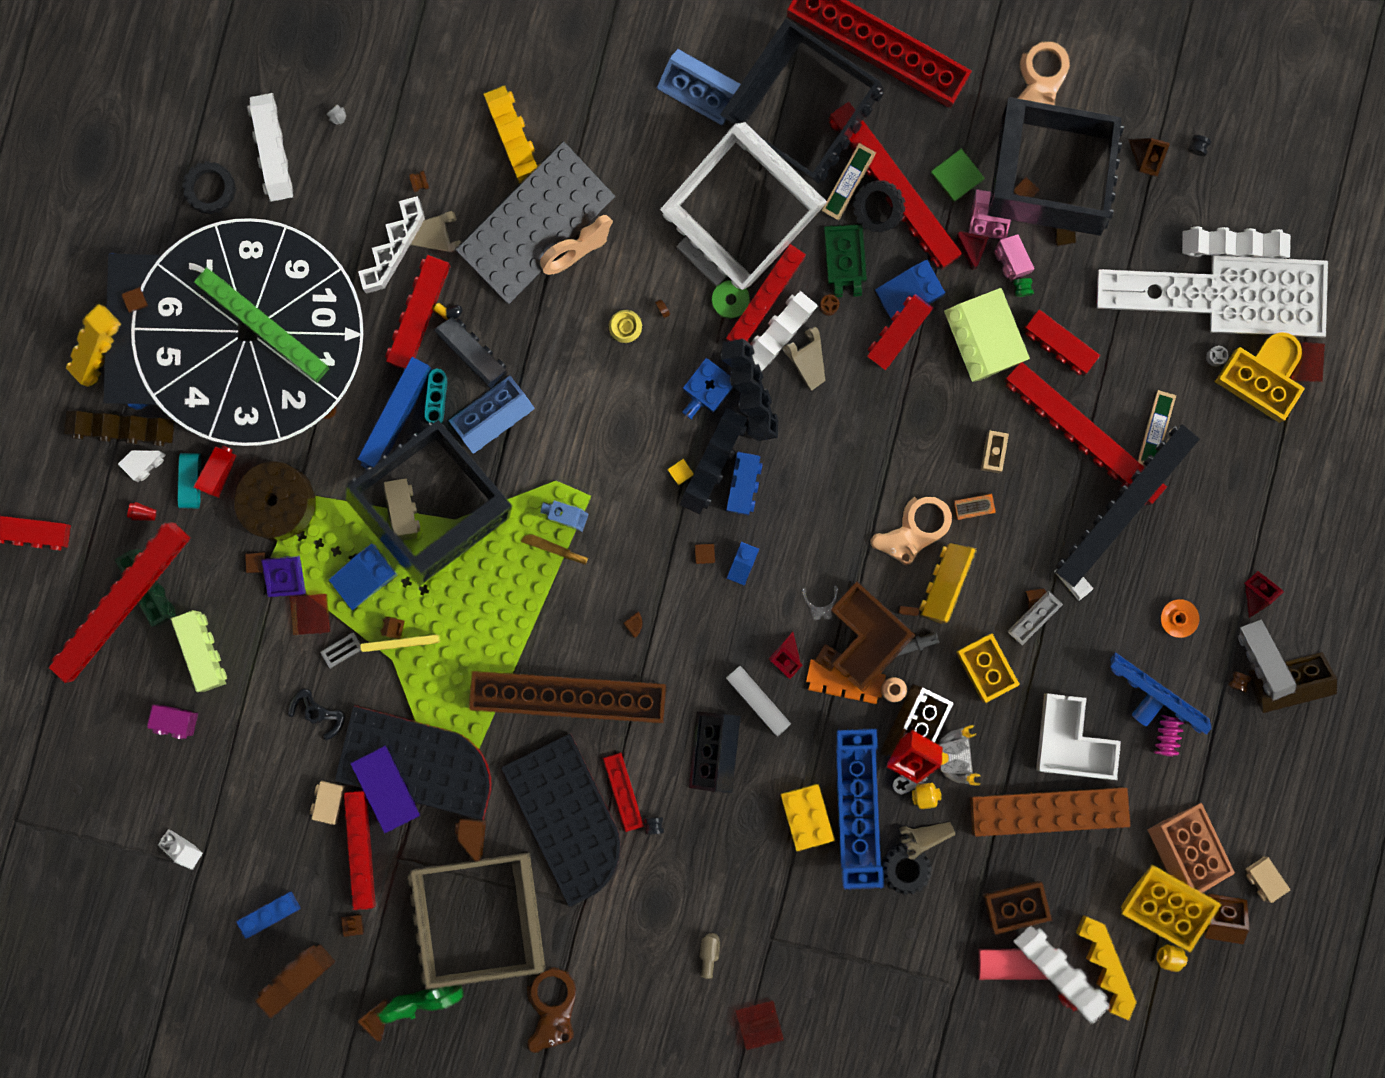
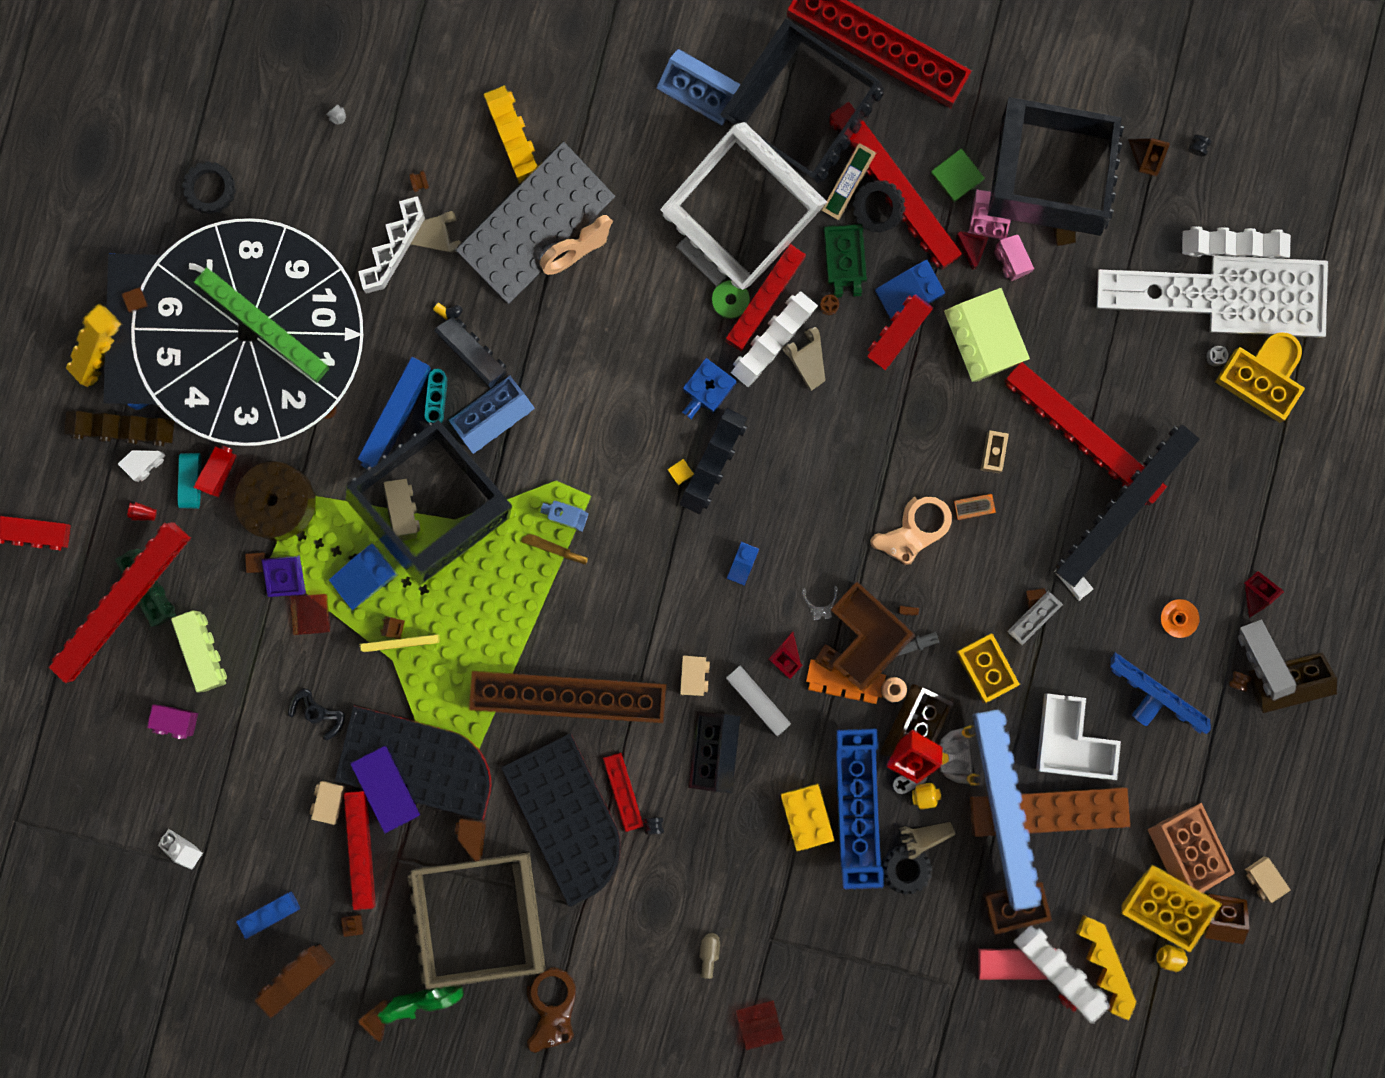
white brick [247,93,293,202] -> none
light grey tile [320,632,361,669] -> none
red brick [385,255,450,370] -> none
light yellow hat [609,310,642,343] -> none
reddish brown tile [624,611,643,638] -> none
reddish brown tile [654,299,670,319] -> none
reddish brown tile [695,544,715,564] -> none
black brick [721,338,779,441] -> none
blue wedge [726,452,763,516] -> none
yellow slope [919,543,976,624] -> none
reddish brown tile [1013,177,1040,198] -> none
green wheel [1013,278,1034,297] -> none
light nougat animal [1018,42,1069,105] -> none
red brick [1023,309,1100,376] -> none
tile [1137,390,1176,466] -> none
dark pink piece [1154,715,1185,757] -> none
clear red slope [1289,342,1325,382] -> none
none -> tan brick [681,656,710,696]
none -> light blue brick [972,710,1041,910]

